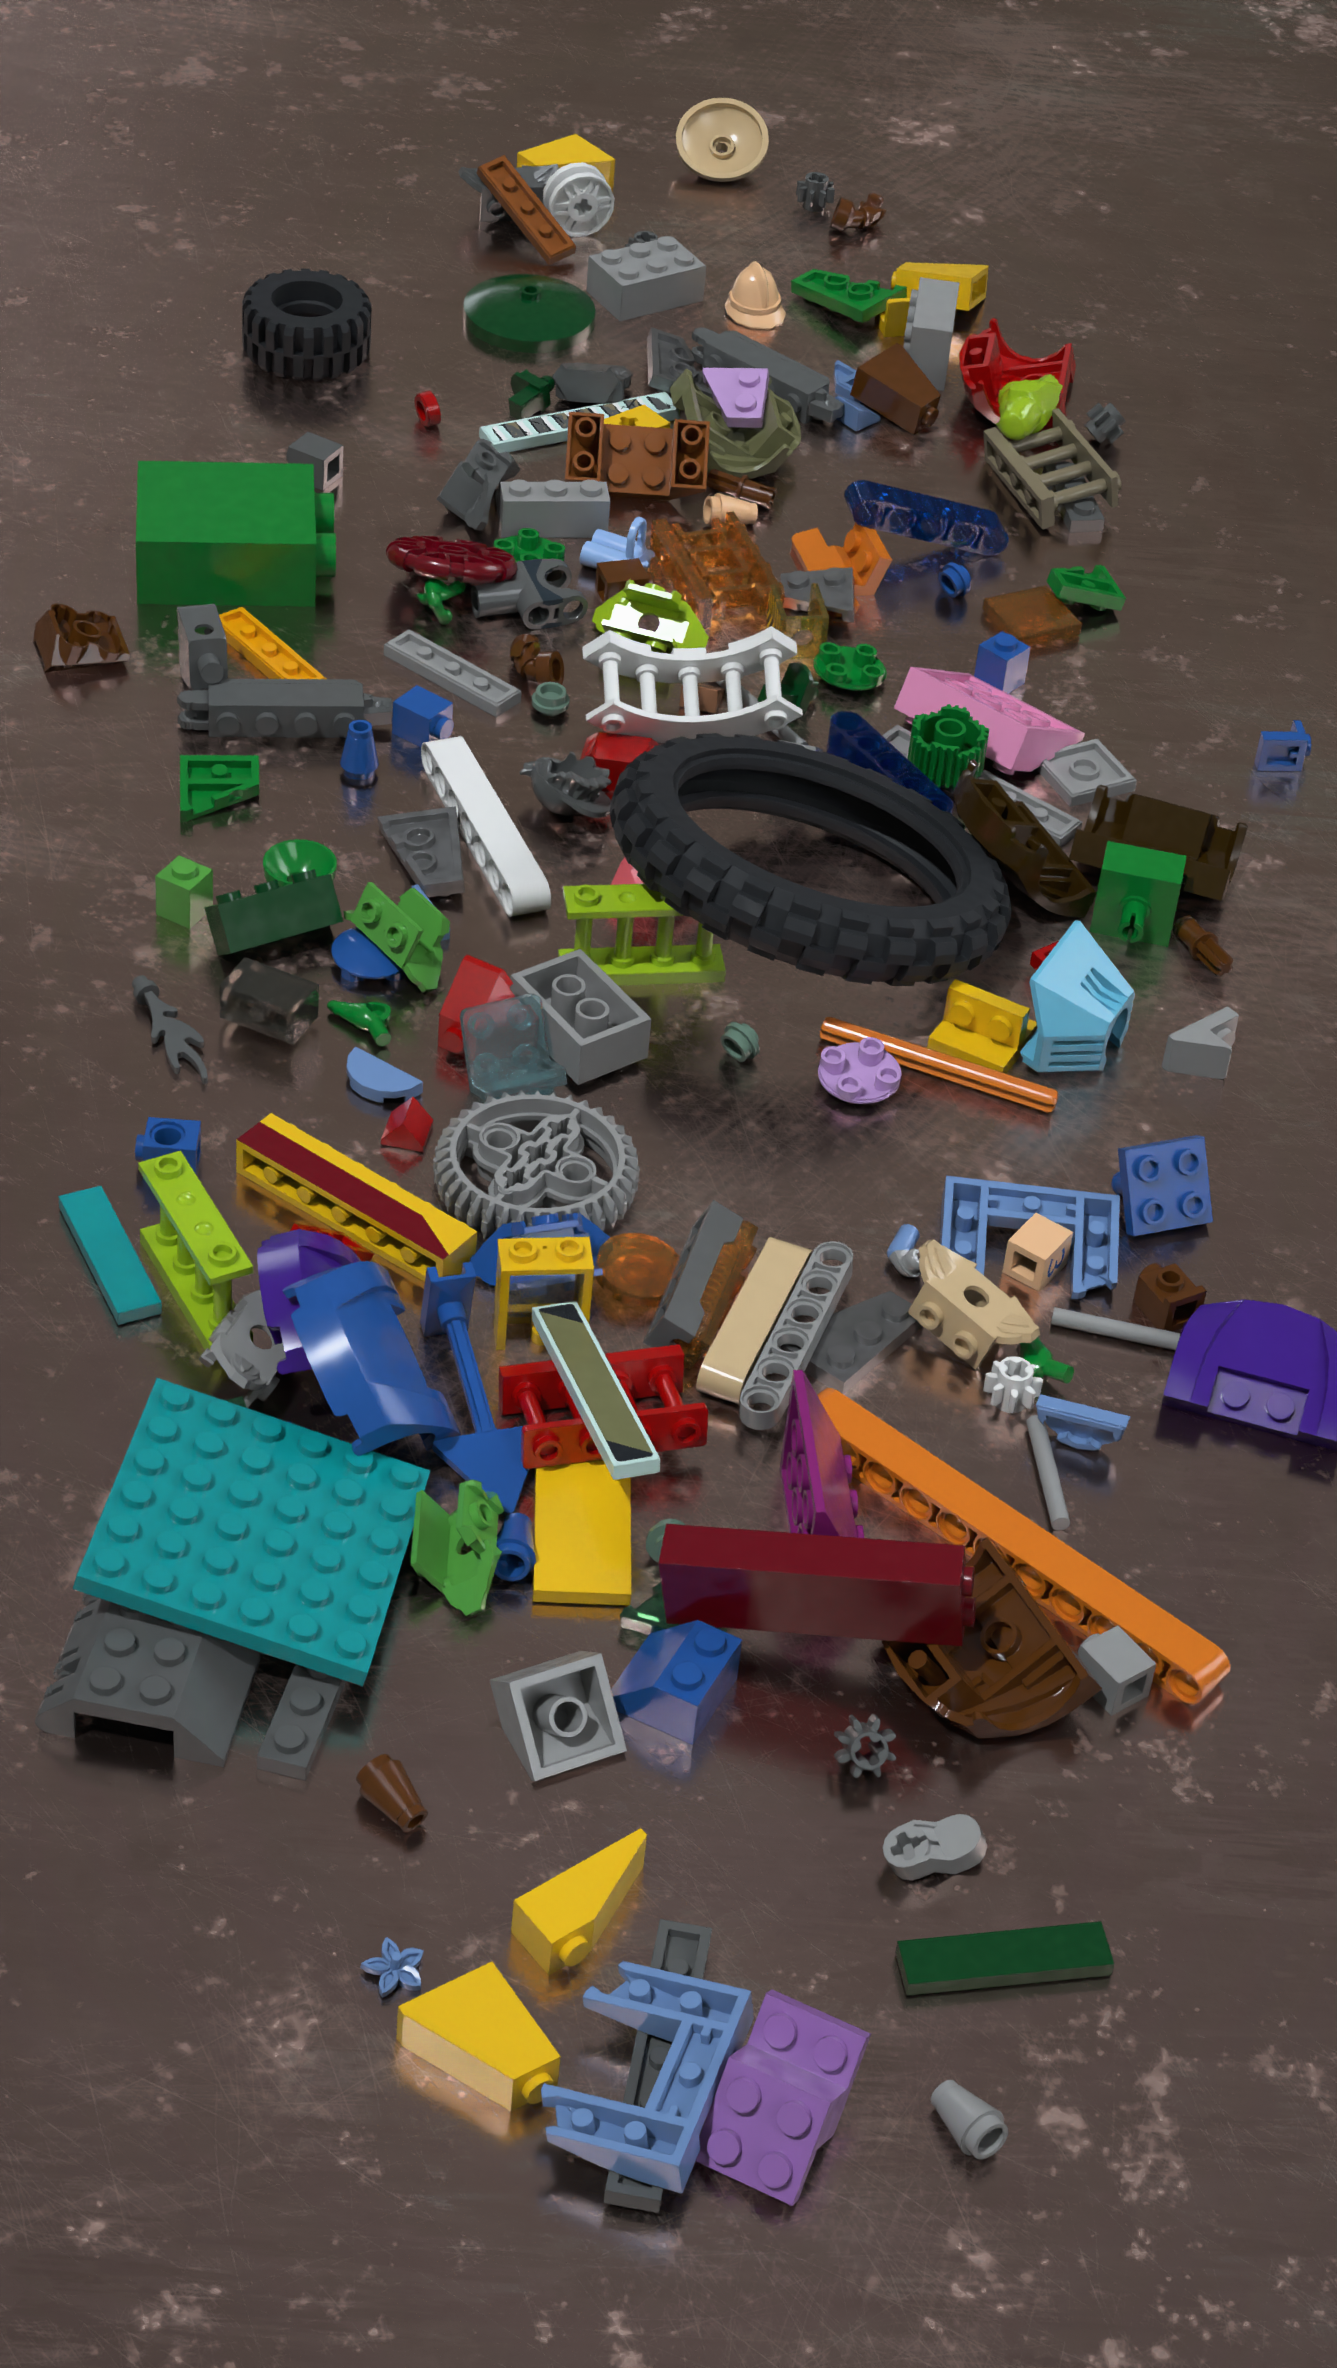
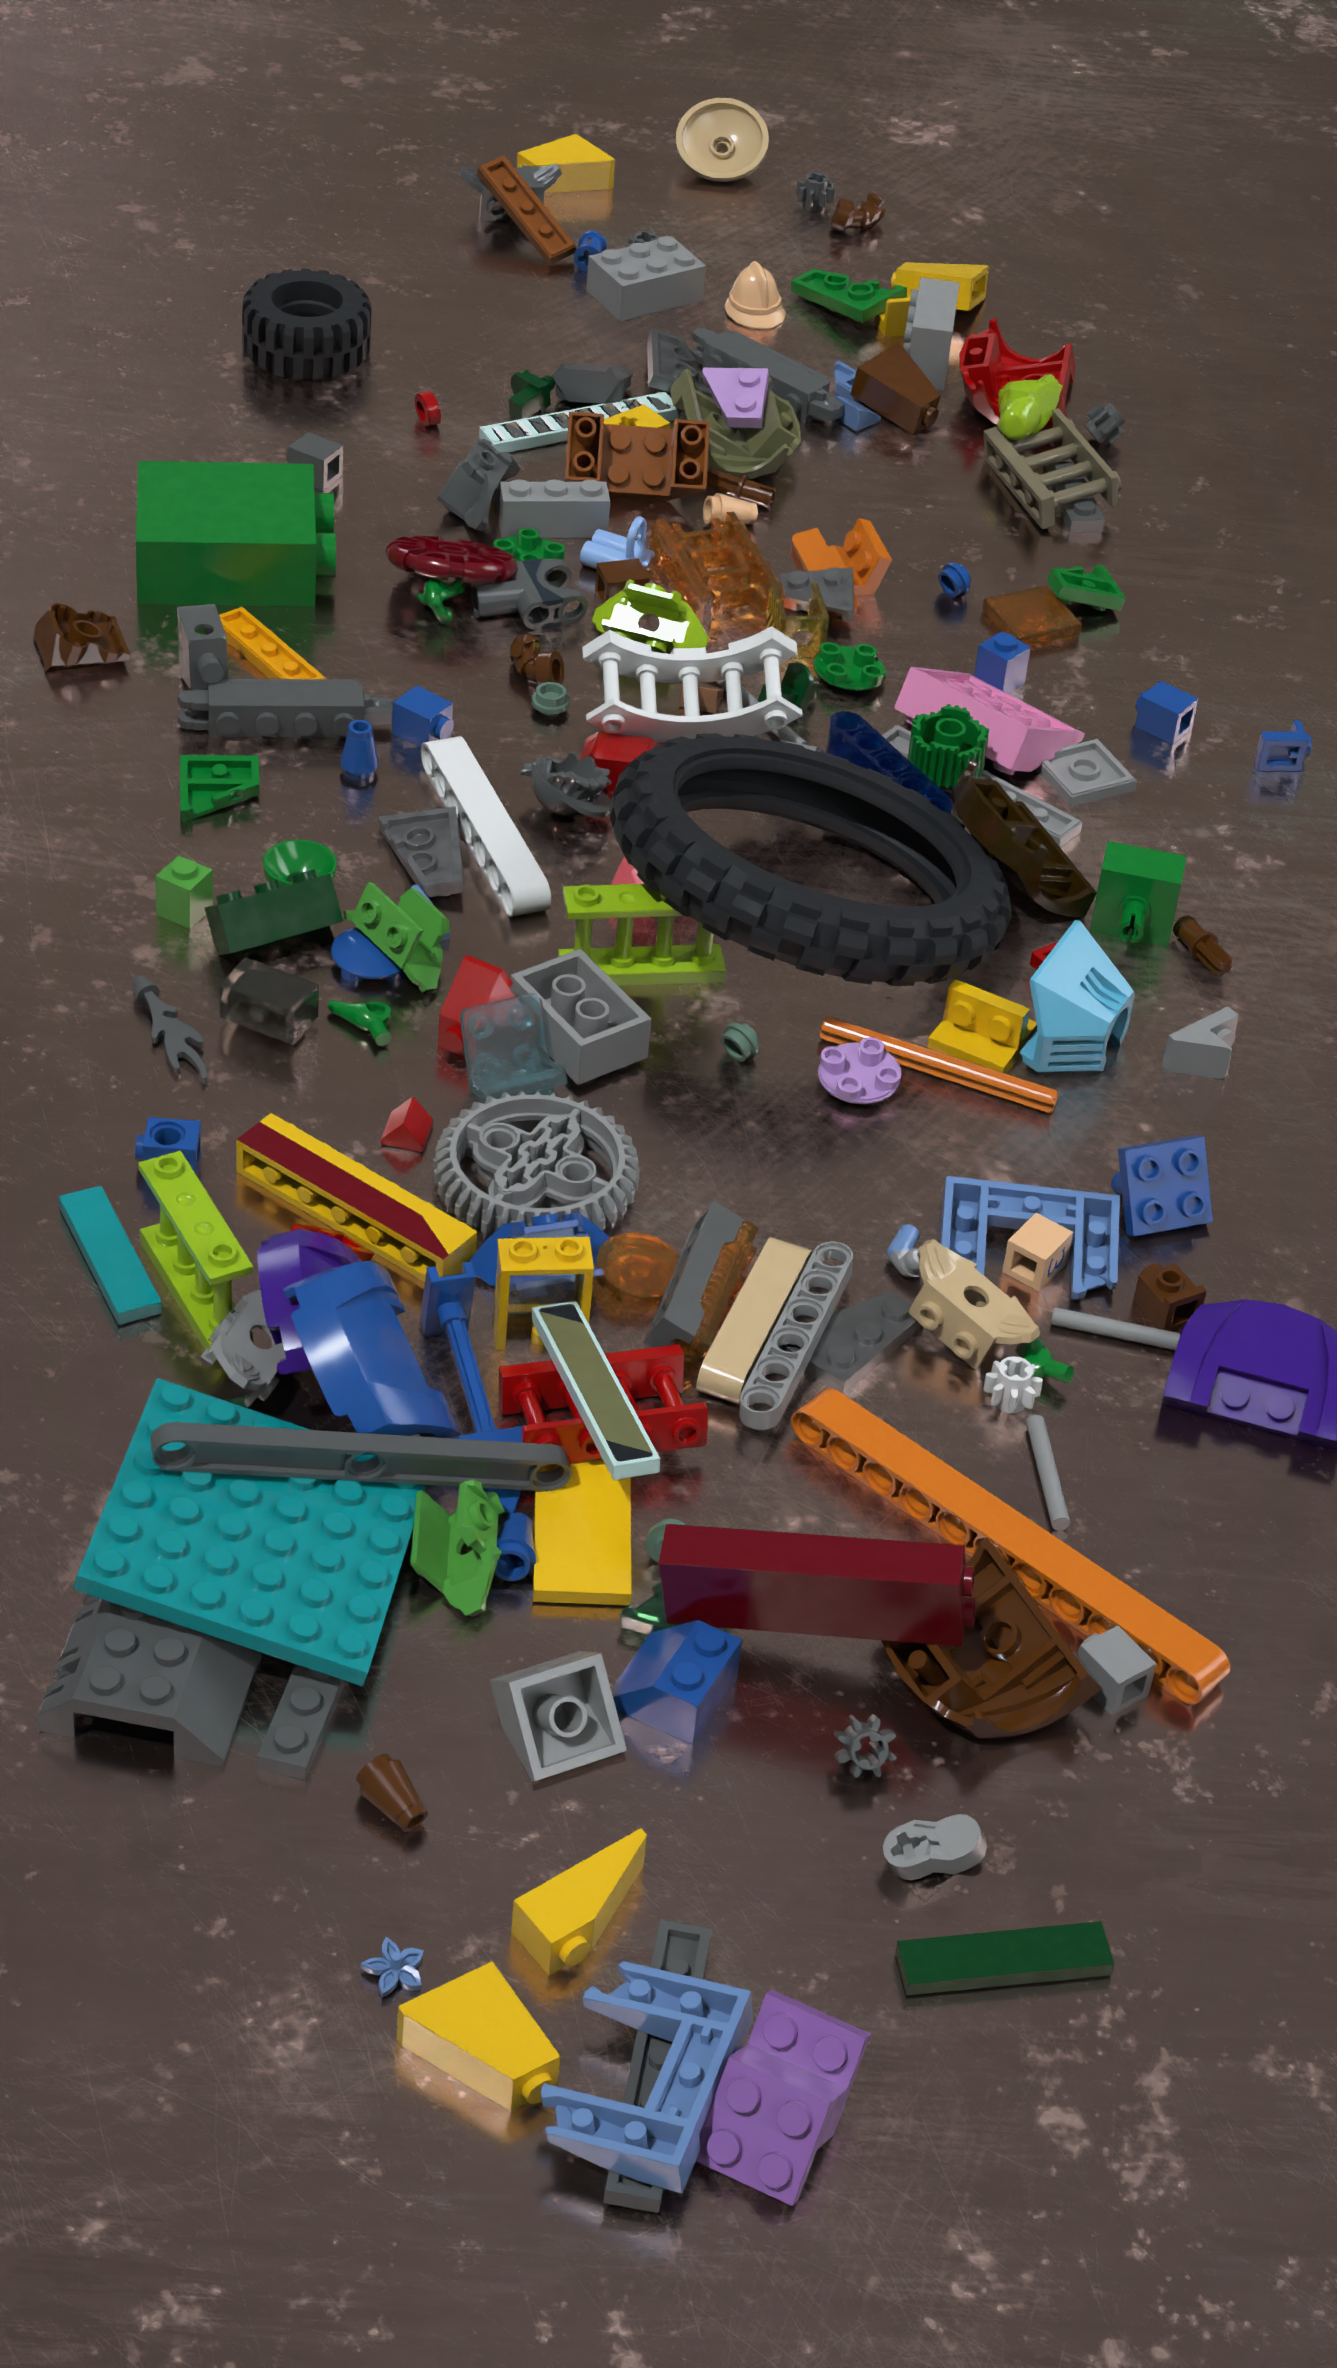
medium blue tile [346,1046,423,1103] -> none
light grey tile [384,629,522,717] -> none
dark green dish [463,274,596,353] -> none
white wheel [543,162,615,237] -> none
magenta slope [779,1370,864,1538] -> none
clear blue beam [844,480,1009,556] -> none
light grey cone [930,2080,1008,2160] -> none
medium blue tile [1036,1394,1130,1451] -> none
dark brown piece [1069,785,1248,901] -> none
none -> dark grey beam [150,1422,572,1491]
none -> blue bush [574,230,607,272]
none -> blue brick [1135,680,1198,745]

